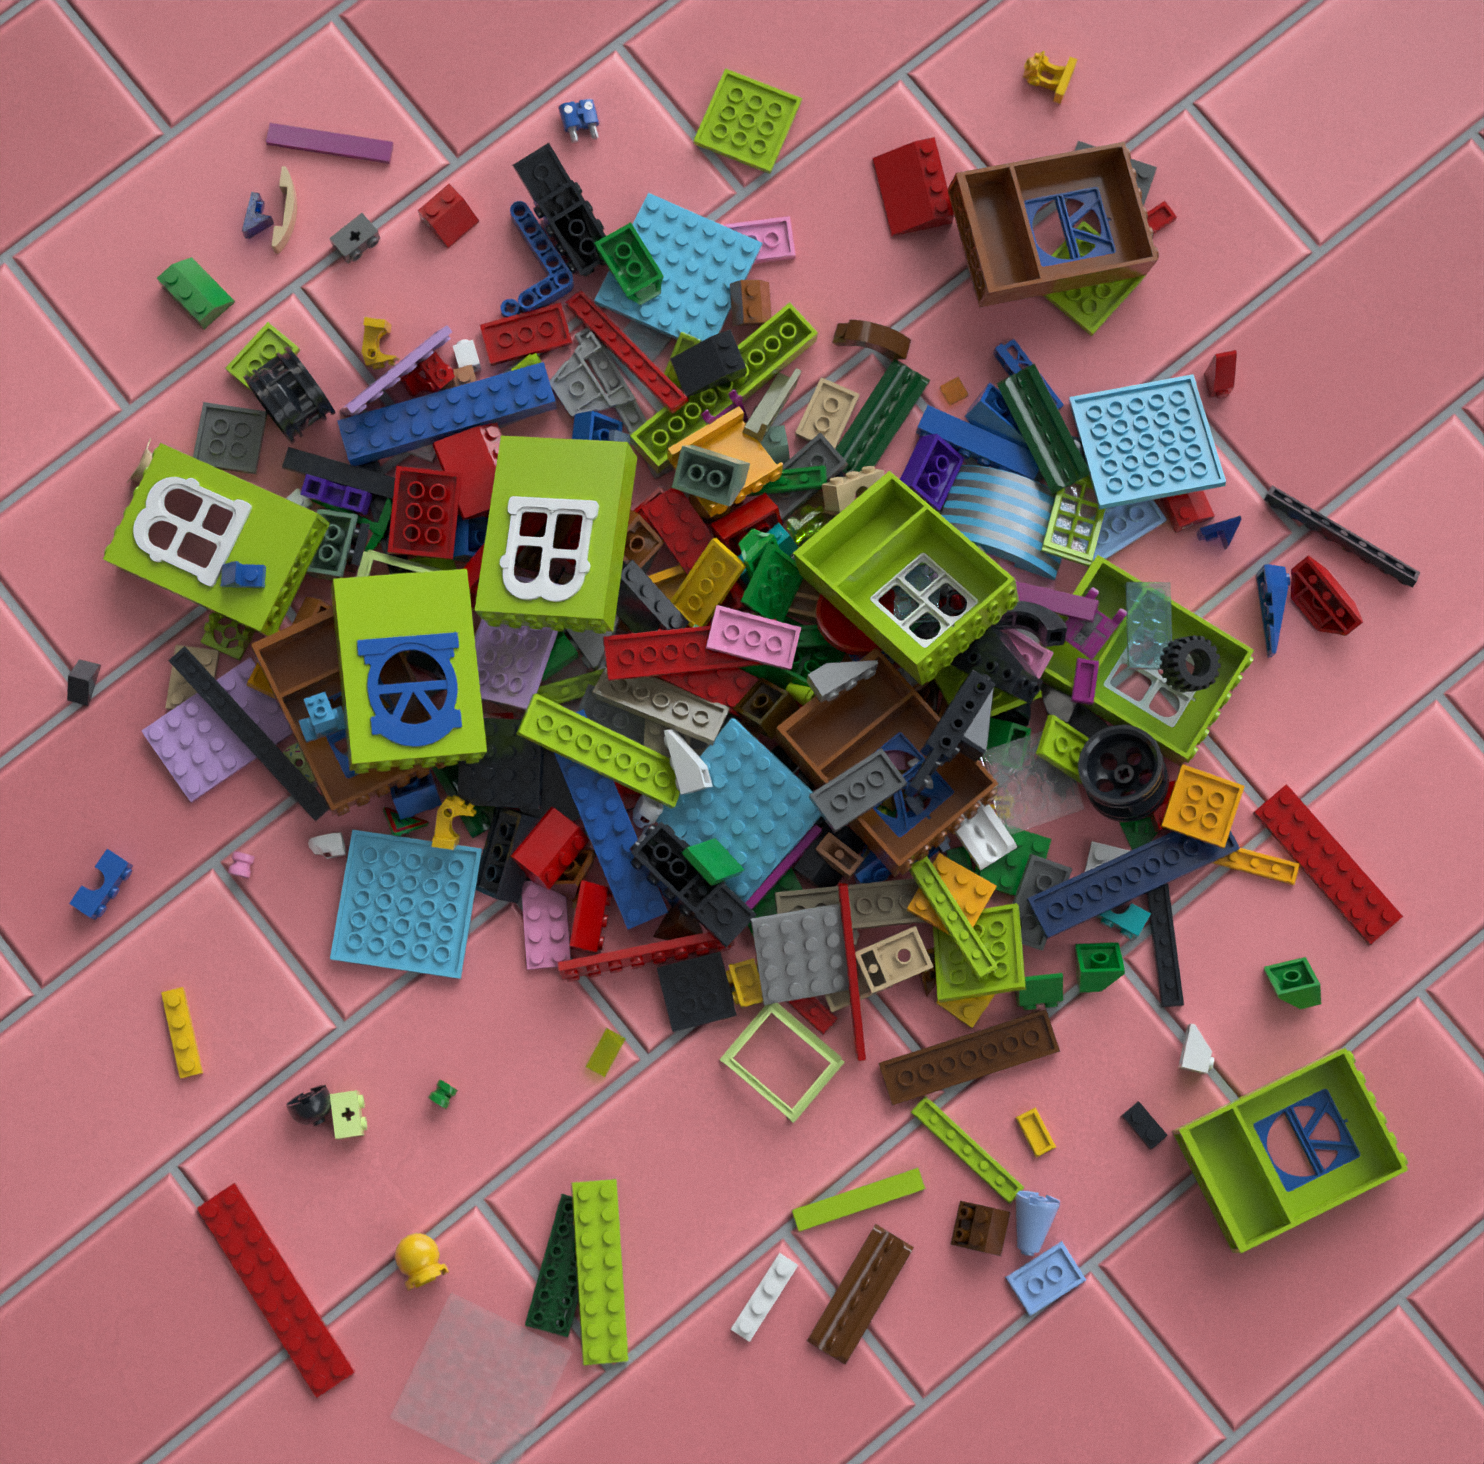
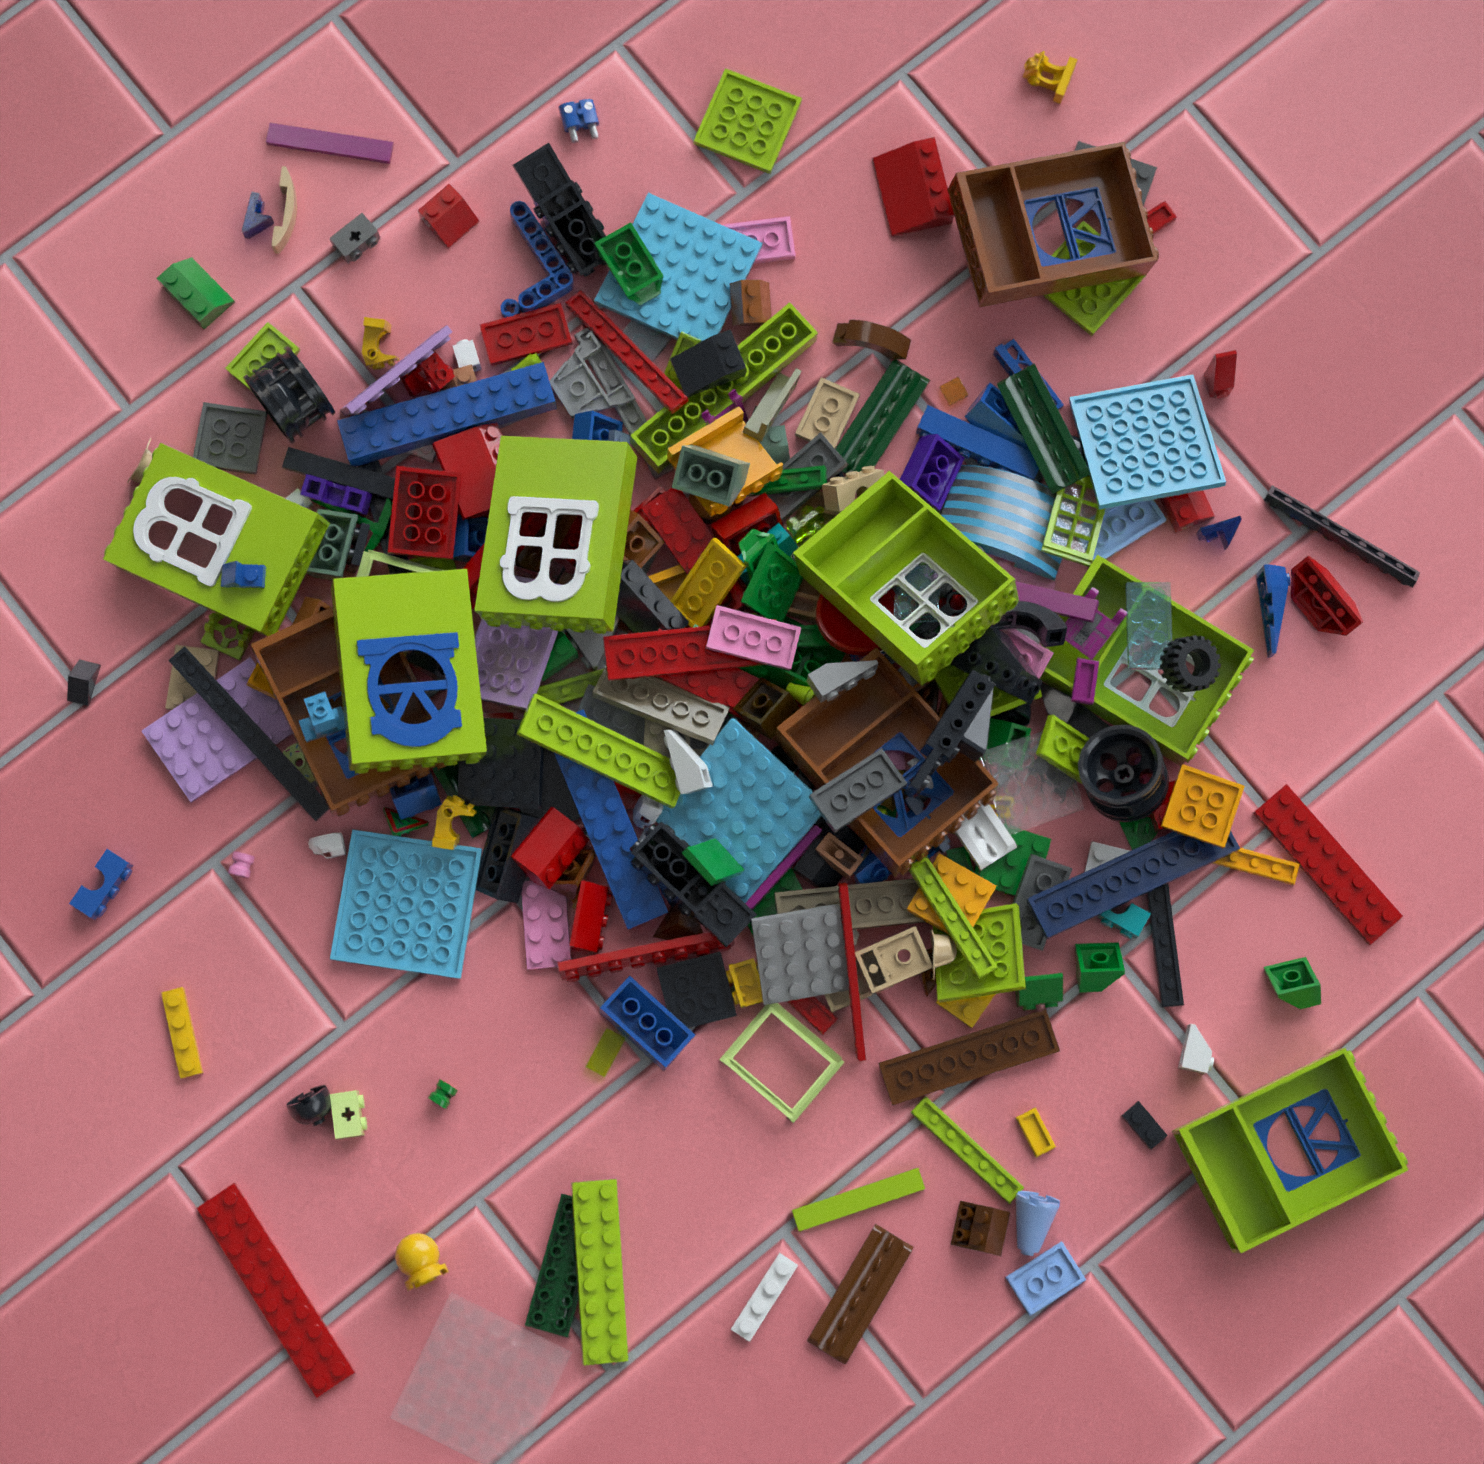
none -> blue slope [599,976,695,1071]
none -> tan piece [931,930,957,980]

